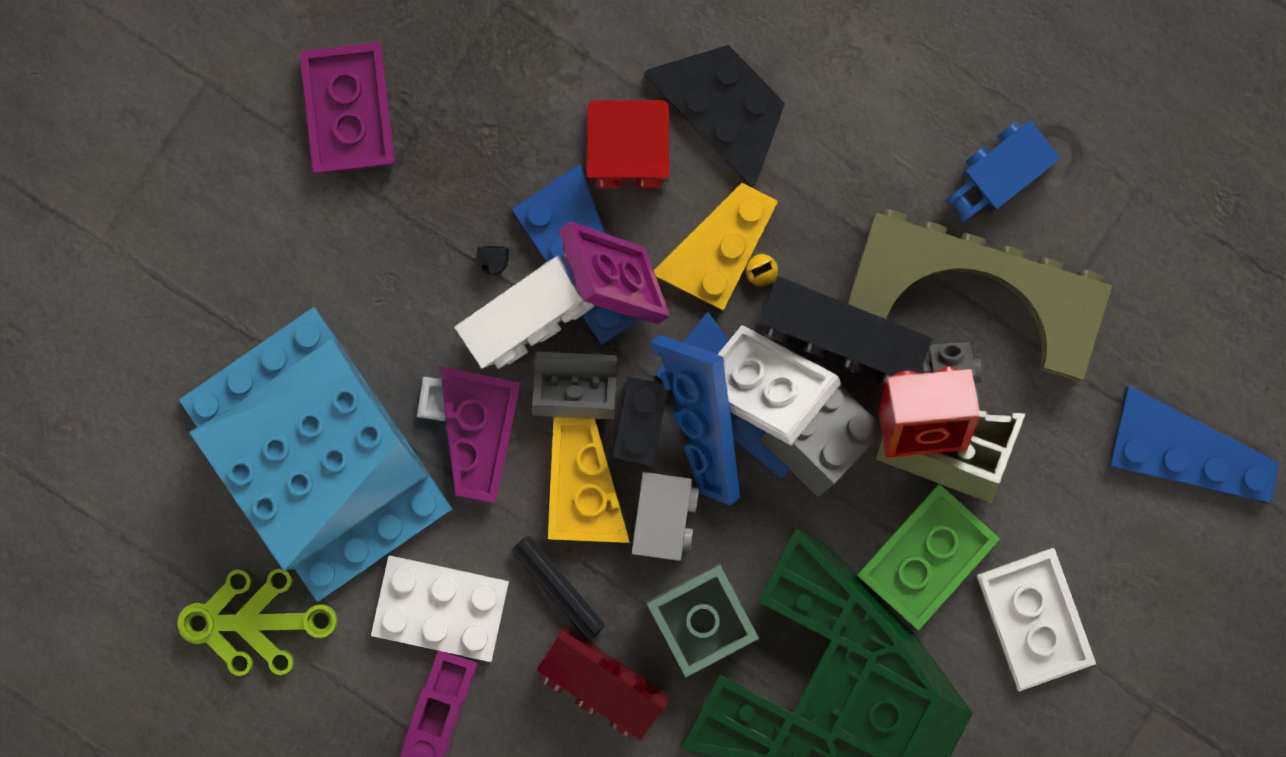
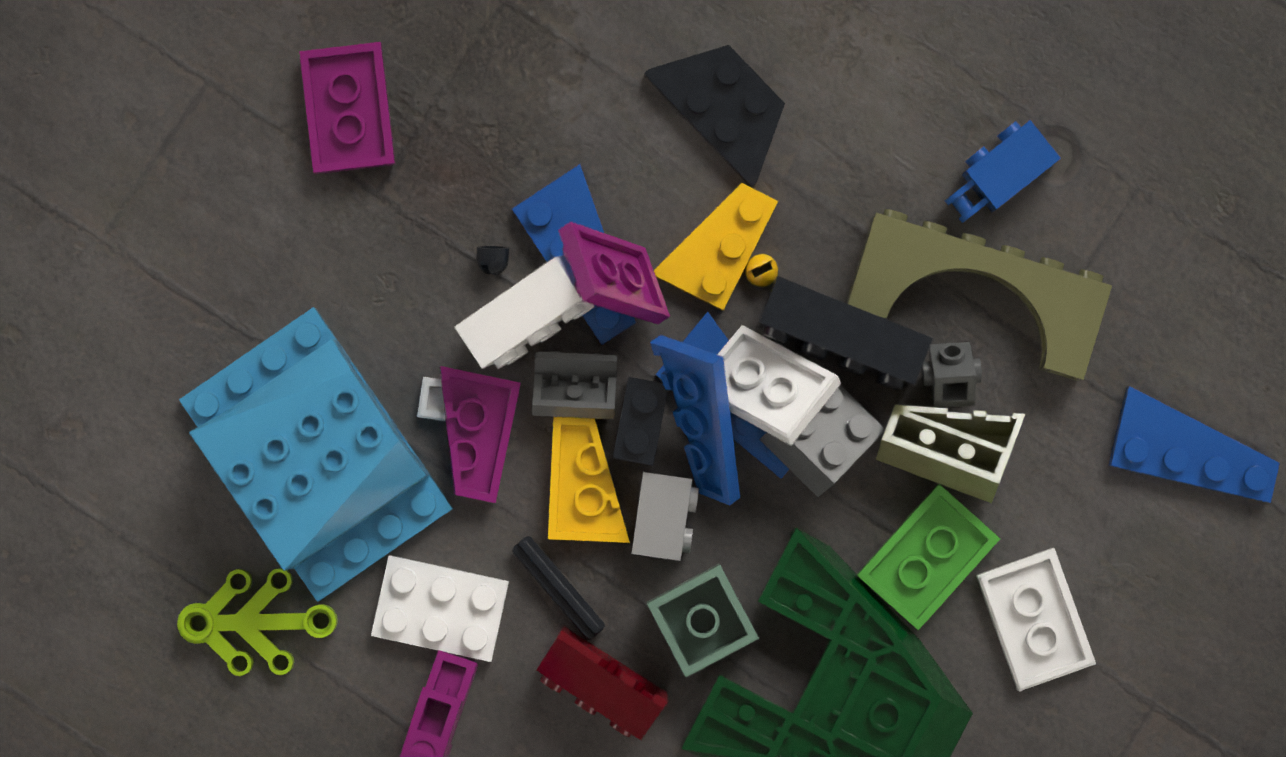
red bracket [587,100,669,189] -> none
brick [878,367,980,458] -> none

